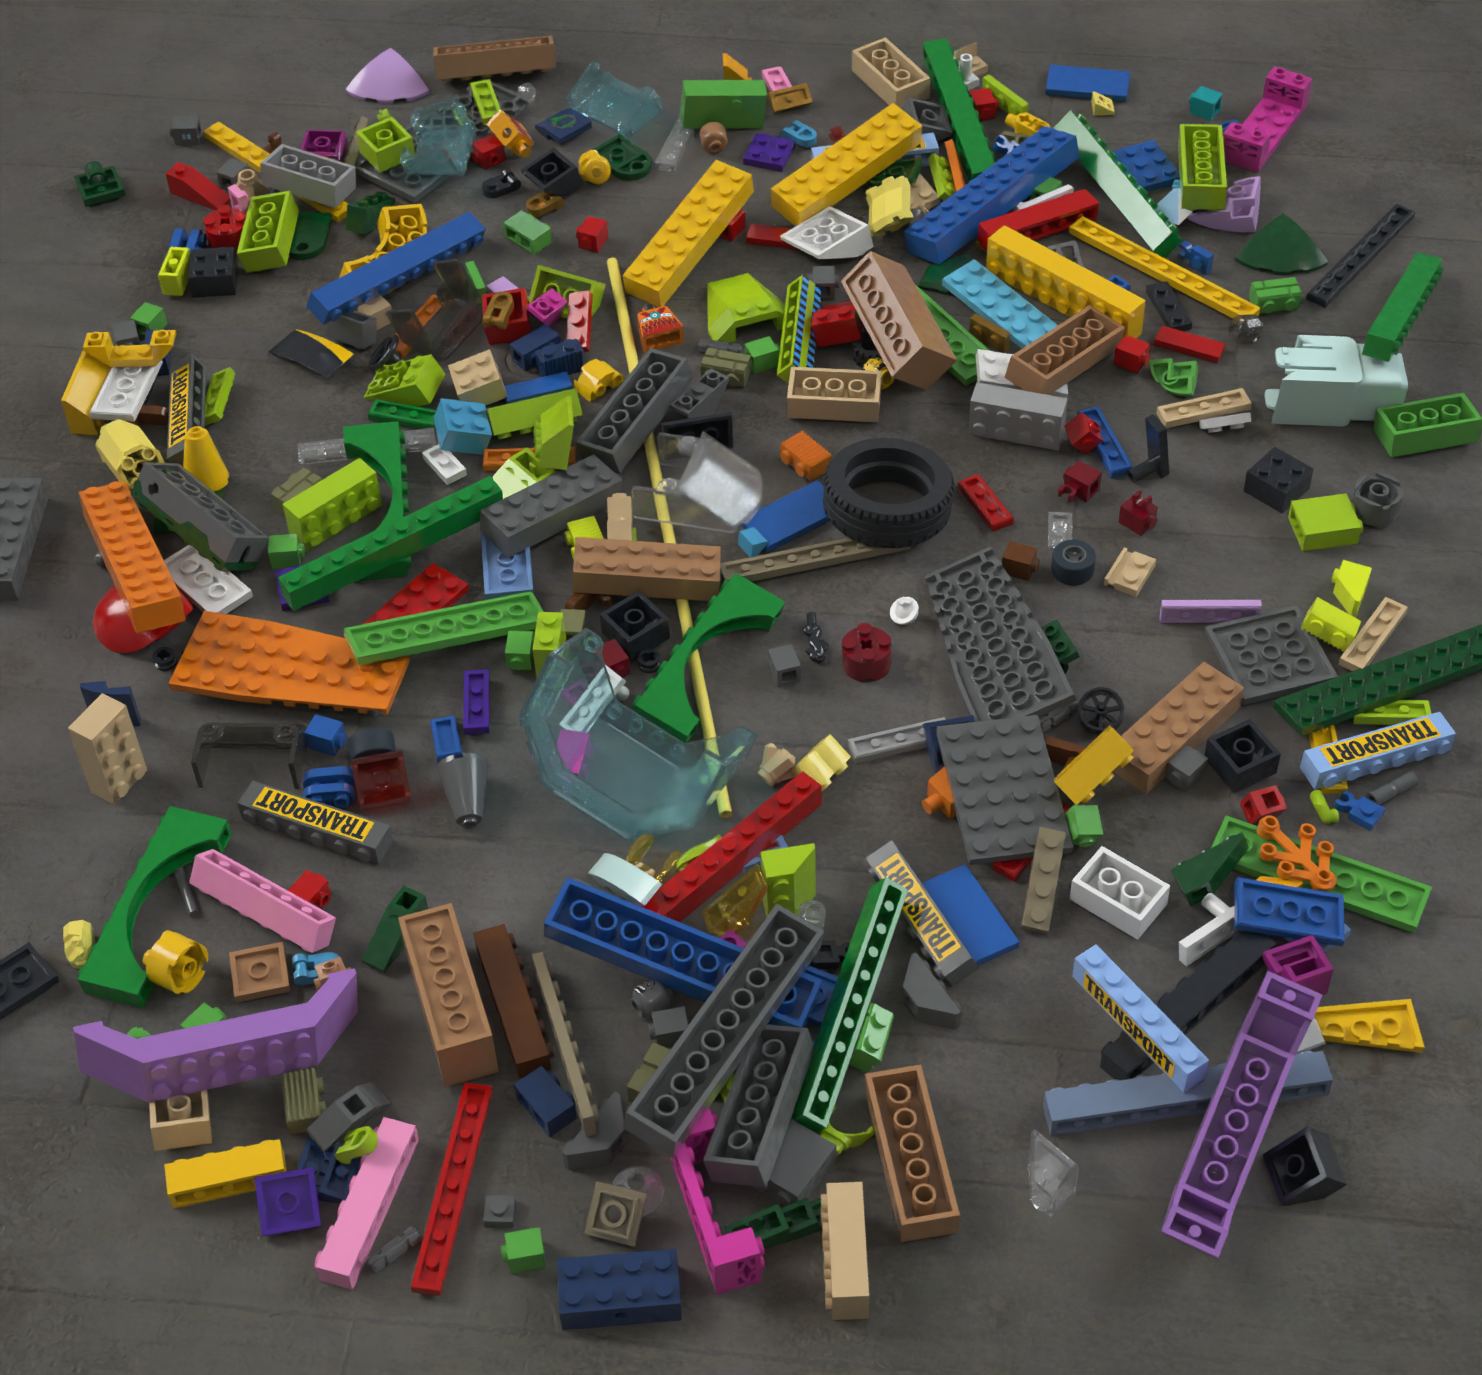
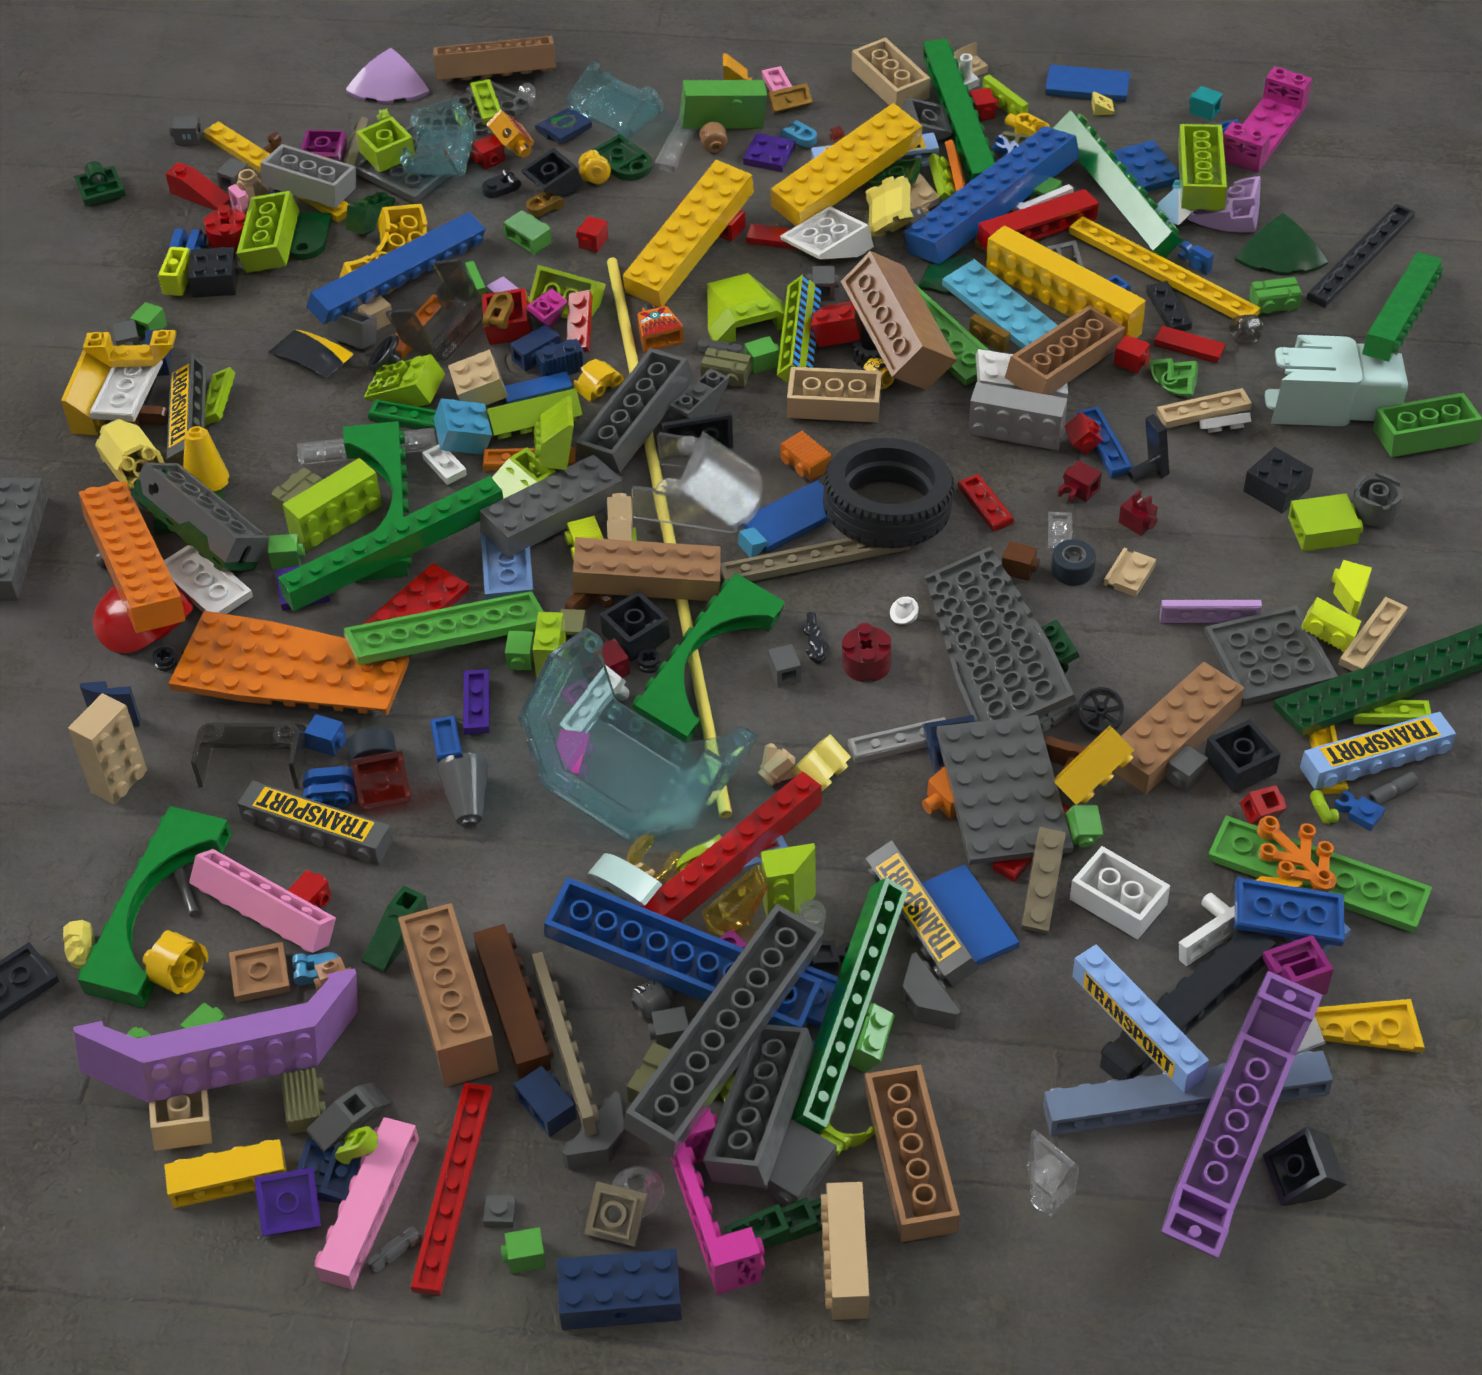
dark green slope [1171,832,1249,906] -> none

